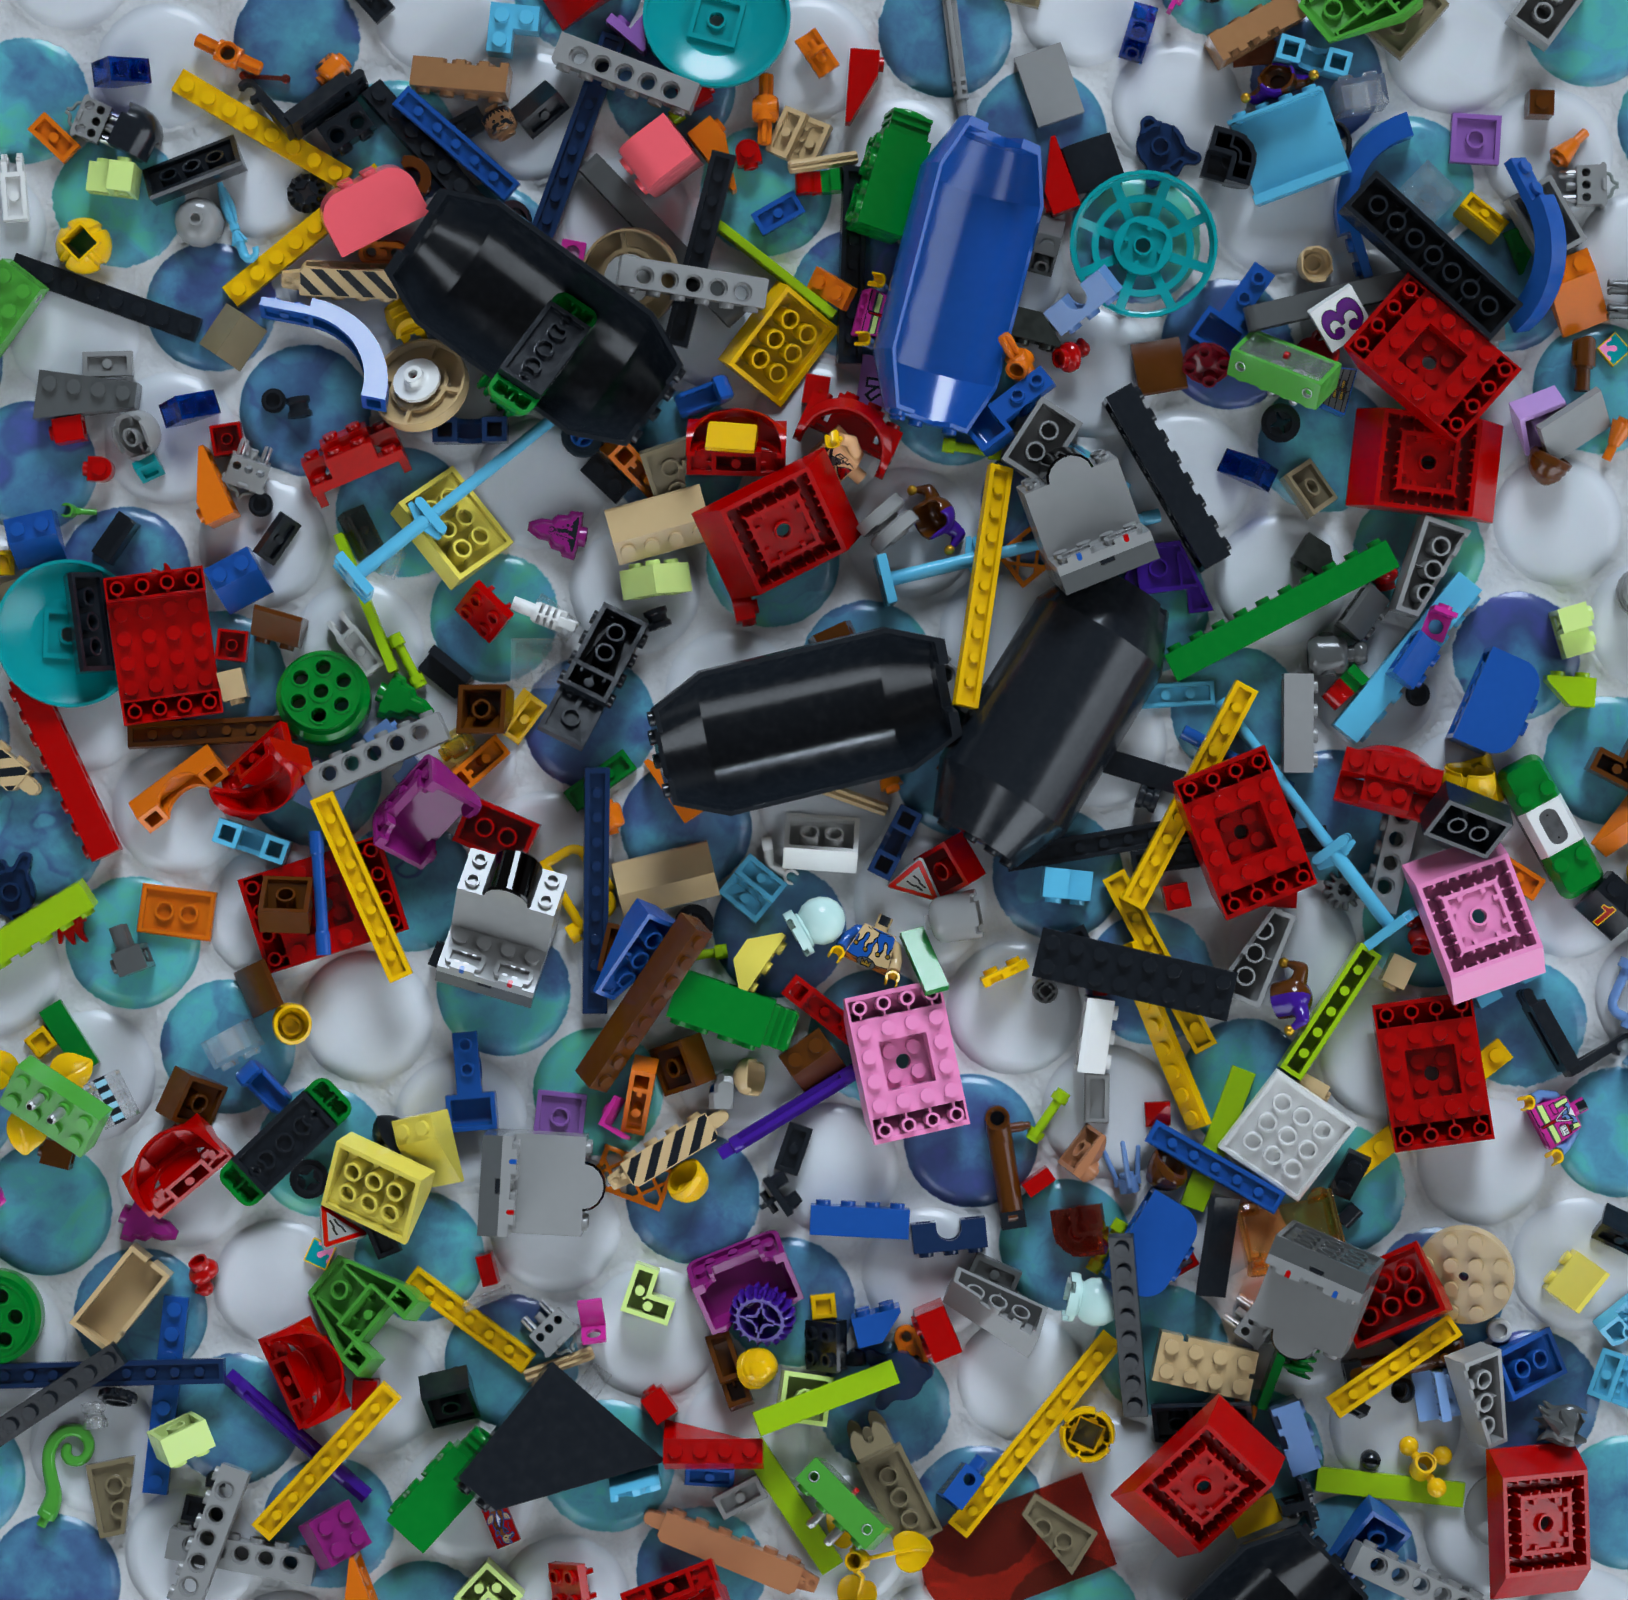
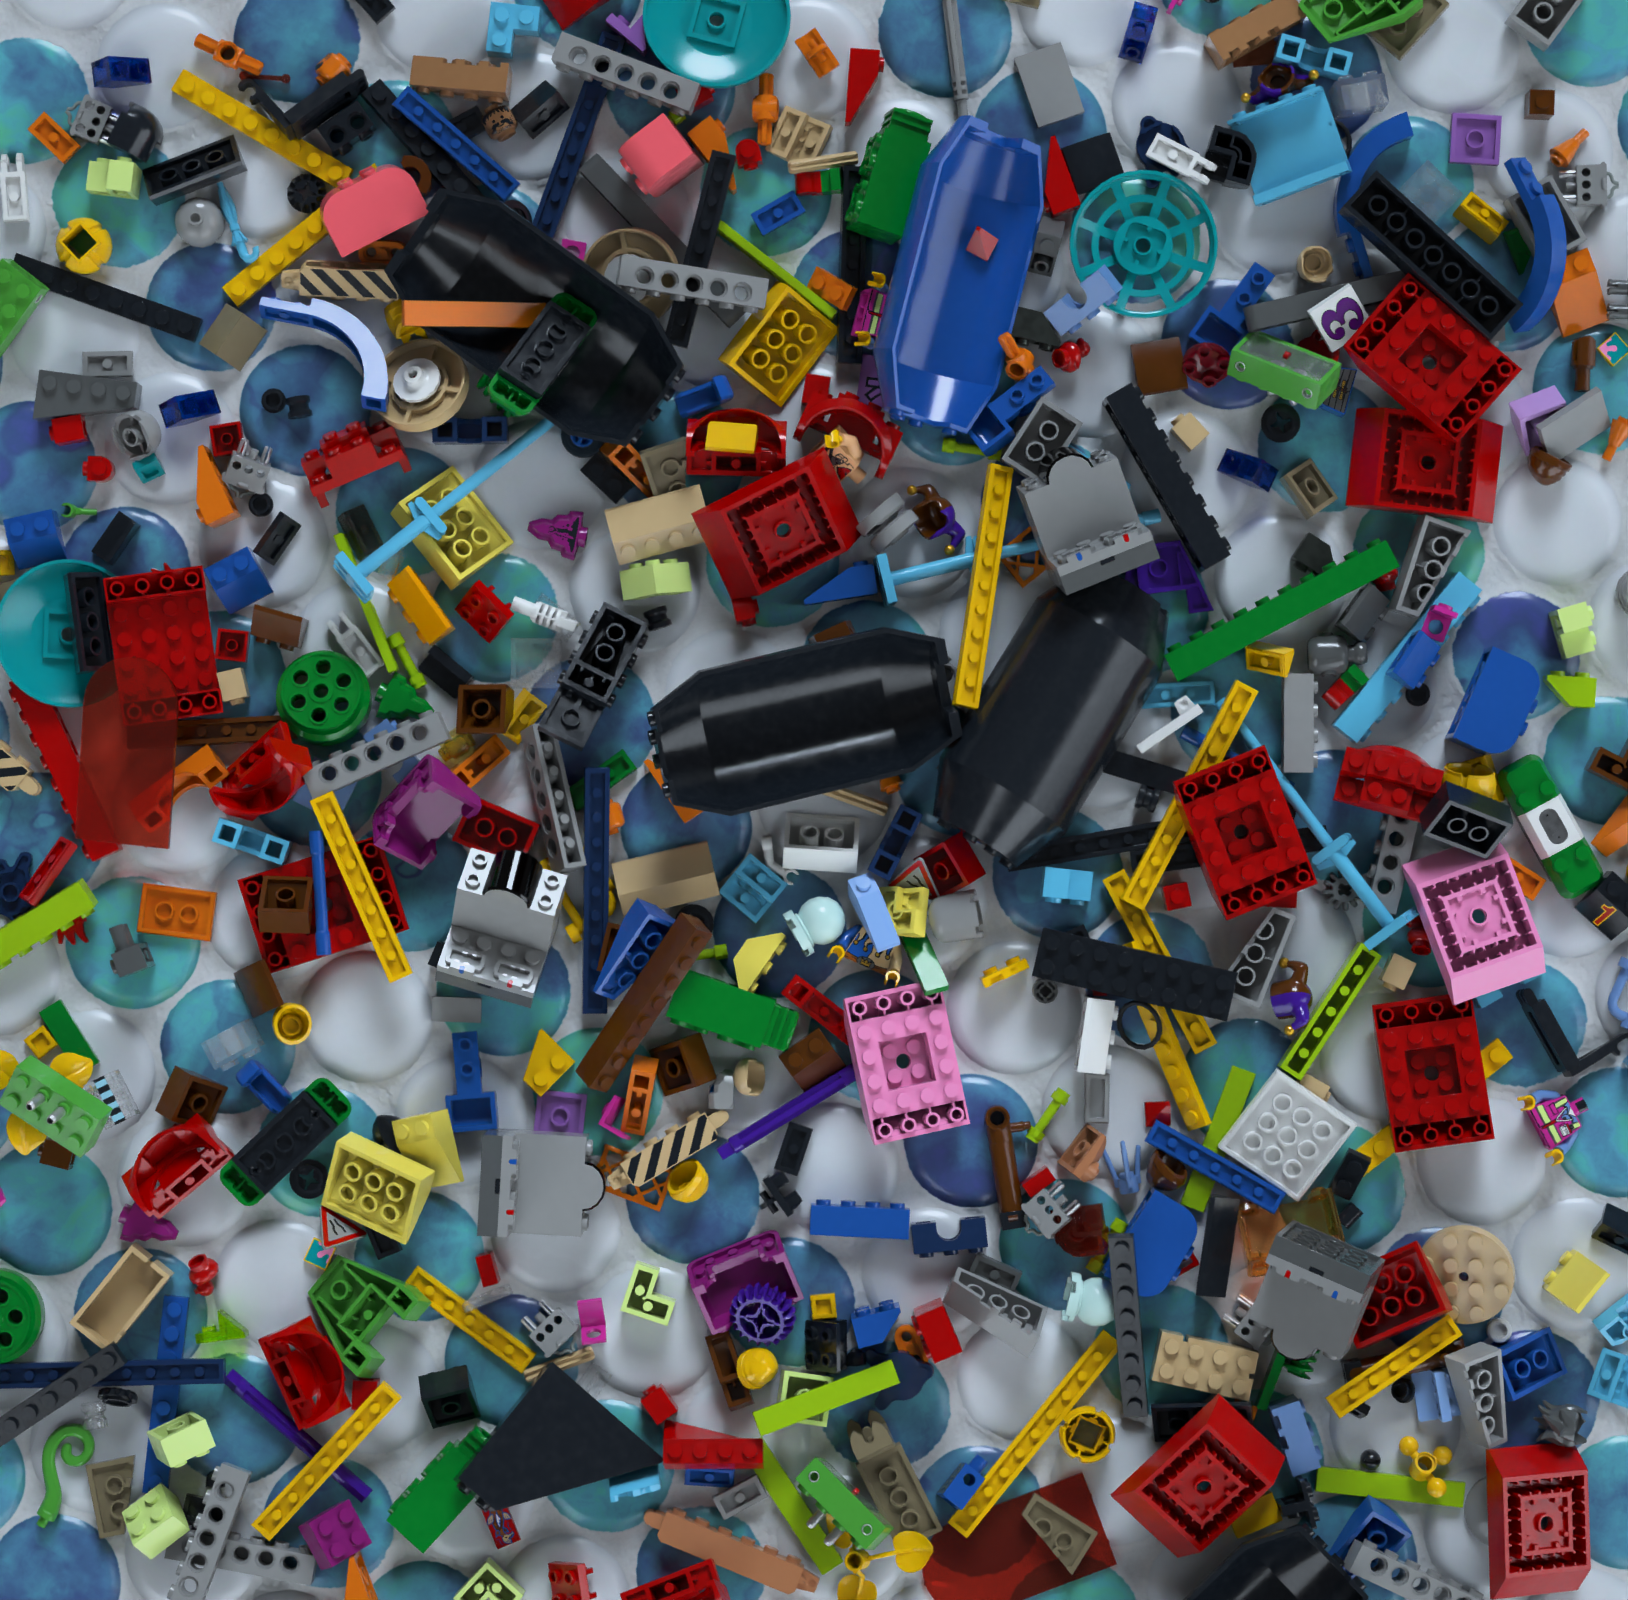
none -> red tile [19,836,78,907]
none -> clear red piece [75,656,179,849]
none -> yellowish green brick [122,1483,190,1560]
none -> clear neon green slope [195,1309,249,1344]
none -> light orange slope [387,565,456,646]
none -> orange tile [401,300,546,328]
none -> light grey tile [431,996,482,1023]
none -> light grey brick [520,724,587,874]
none -> yellow wing [523,1028,575,1097]
none -> blue slope [804,560,878,606]
none -> light blue slope [847,872,900,953]
none -> light yellow slope [879,886,929,937]
none -> slope [966,226,999,262]
none -> light grey piece [1021,1181,1081,1239]
none -> black piece [1117,1000,1162,1050]
none -> white hinge [1136,695,1203,753]
none -> white hinge [1145,133,1218,185]
none -> tan brick [1170,412,1210,452]
none -> yellow slope [1245,641,1294,678]

